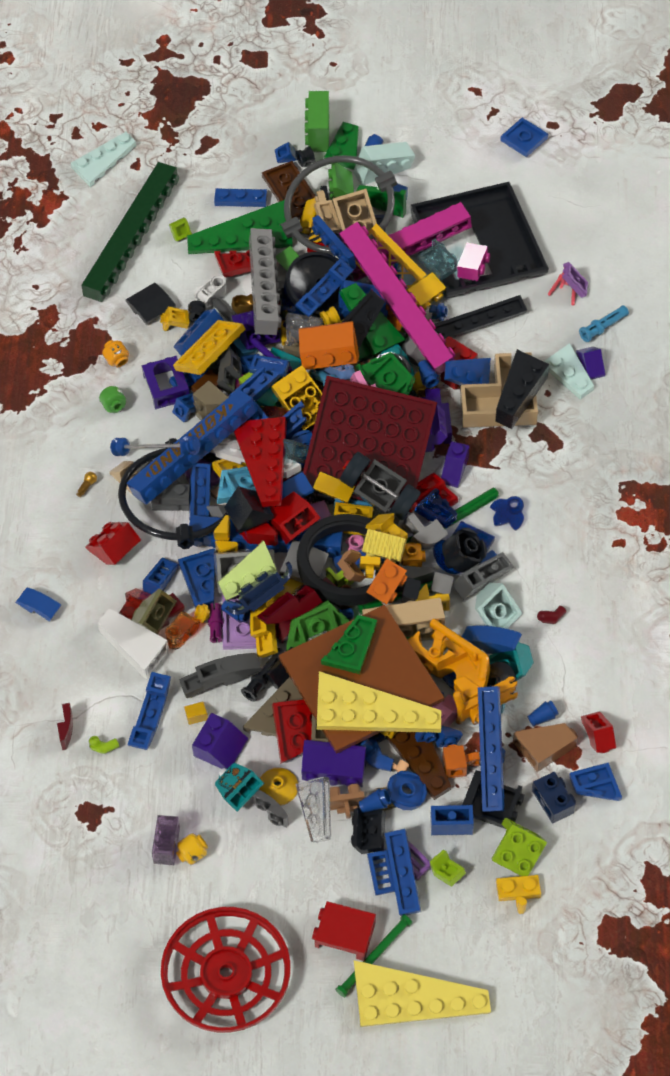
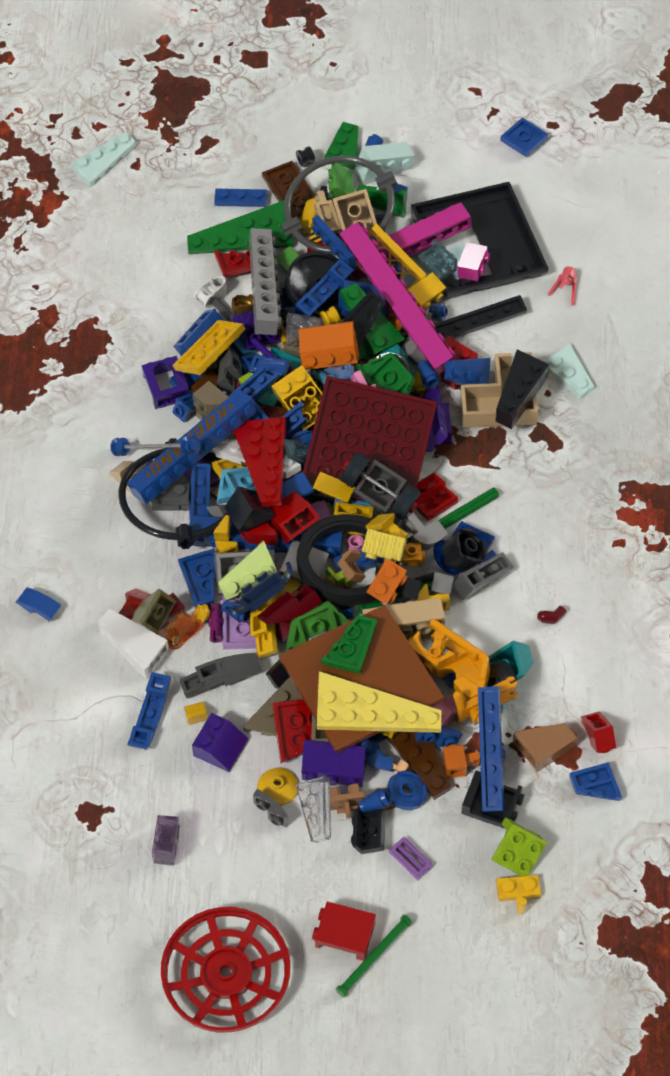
dark red slope [57,703,73,750] -> none
piece [76,471,97,497] -> none
dark green brick [81,162,179,302] -> none
red slope [85,522,141,565] -> none
lime arm [89,736,120,754] -> none
bright green head [99,386,126,413] -> none
light orange head [102,340,129,368] -> none
black slope [125,282,176,325] -> none
blue slope [143,557,179,594] -> none
yellow bracket [160,306,190,331] -> none
lime tile [169,217,192,241] -> none
yellow head [176,833,208,865] -> none
black wheel [188,300,206,322] -> none
teal torso [215,763,264,812] -> none
black pin [241,648,285,702] -> none
blue slope [275,142,297,163] -> none
bright green brick [305,91,329,152] -> none
light yellow wing [353,960,491,1027] -> none
yellow tile [359,556,380,578] -> none
blue slope [367,850,395,896] -> none
blue plate [385,829,421,916] -> none
clear blue wing [414,488,458,529] -> none
blue brick [430,805,474,836] -> none
lime bracket [430,850,466,887] -> none
dark purple slope [441,441,469,488] -> none
blue slope [462,625,522,654] -> none
light aqua slope [475,583,523,629] -> none
clear blue plate [490,496,524,531] -> none
blue cone [527,700,559,727] -> none
dark blue brick [532,771,576,824] -> none
medium lavender tile [562,262,588,298] -> none
dark purple slope [576,346,605,380] -> none
dark azure pin [579,305,629,342] -> none

